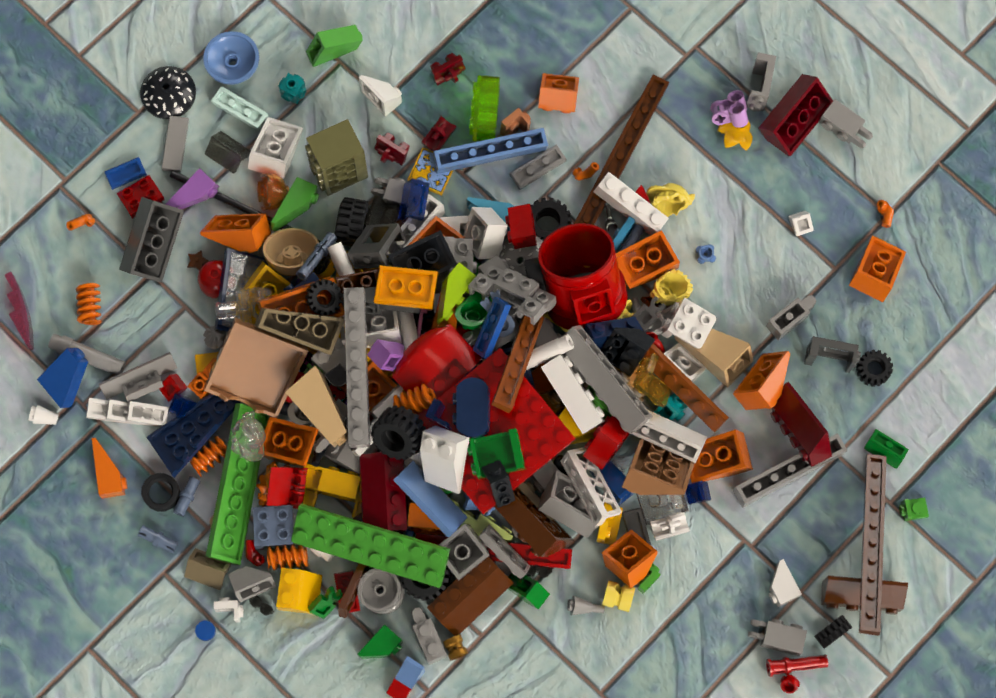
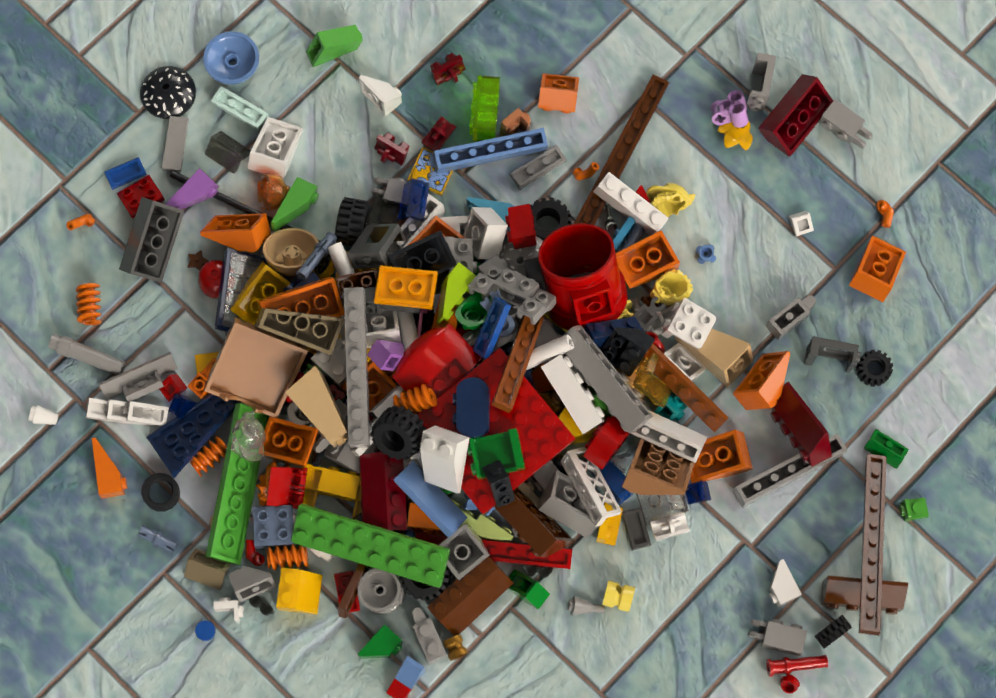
clear pink slope [5,272,34,351] -> none
blue slope [37,348,88,408] -> none
sand blue pin [173,476,201,517] -> none
light grey gear [203,326,226,349] -> none
clear connector [215,287,272,325] -> none
teal brick [278,73,307,104] -> none
olive brick [305,119,368,196] -> none
black tyre [305,279,343,315] -> none
green plate [308,586,343,619] -> none
black tile [325,364,347,387] -> none
clear blue panel [425,398,452,431] -> none
light grey plate [479,524,531,579] -> none
orange slope [602,529,658,588] -> none
bright green bracket [638,563,661,594] -> none

